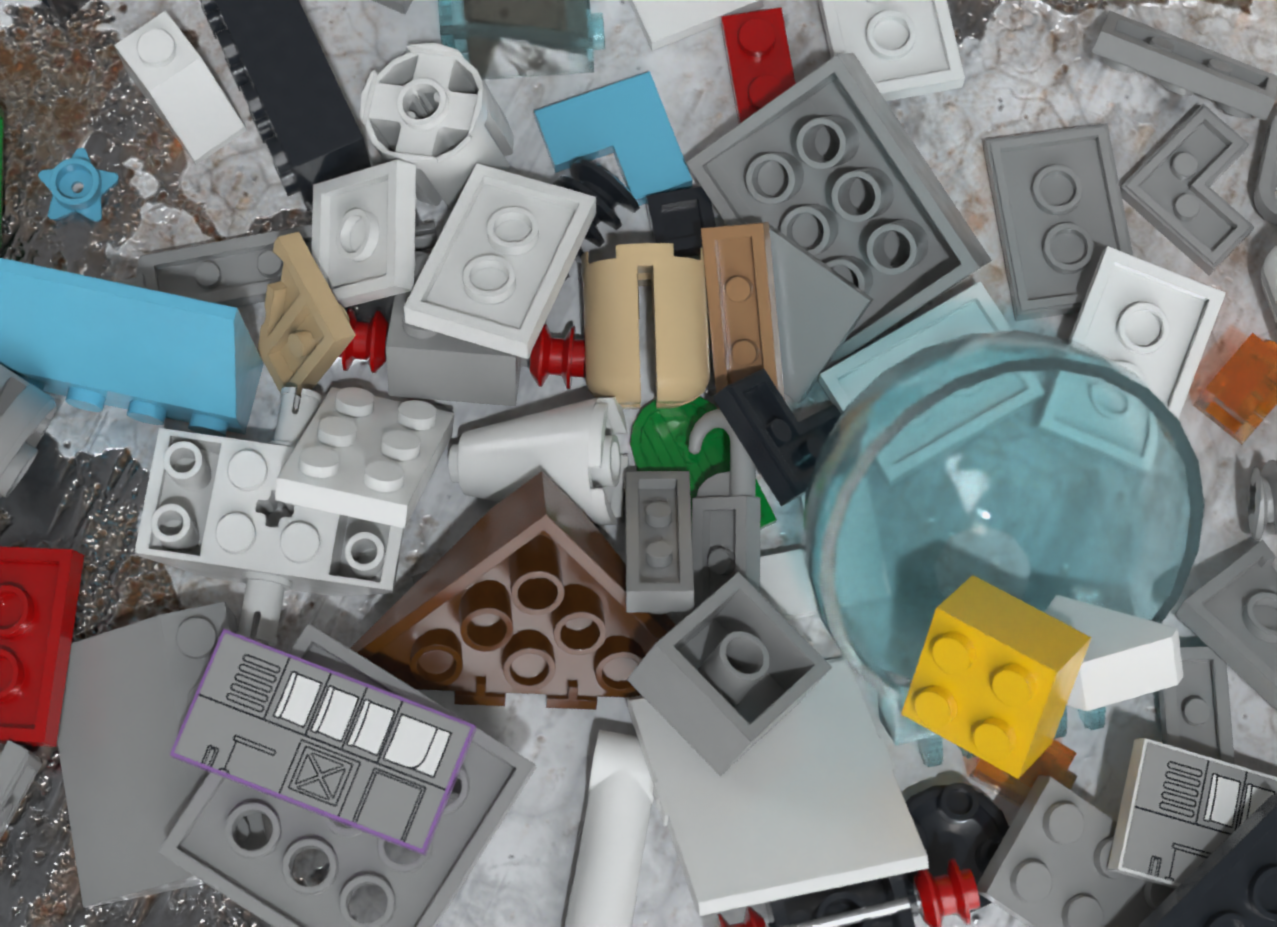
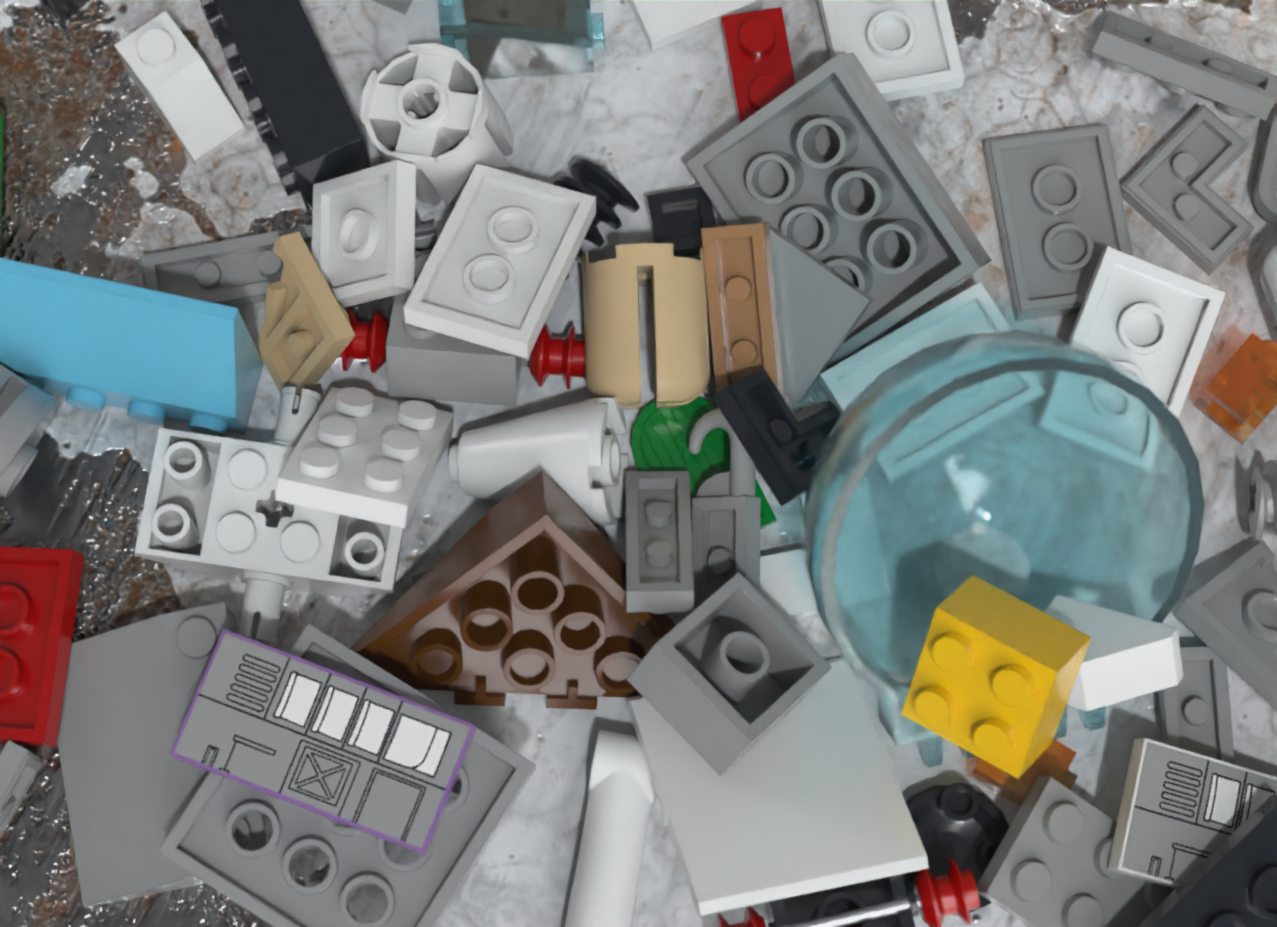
medium azure plate [38,148,119,223] -> none
medium azure tile [534,71,693,206] -> none

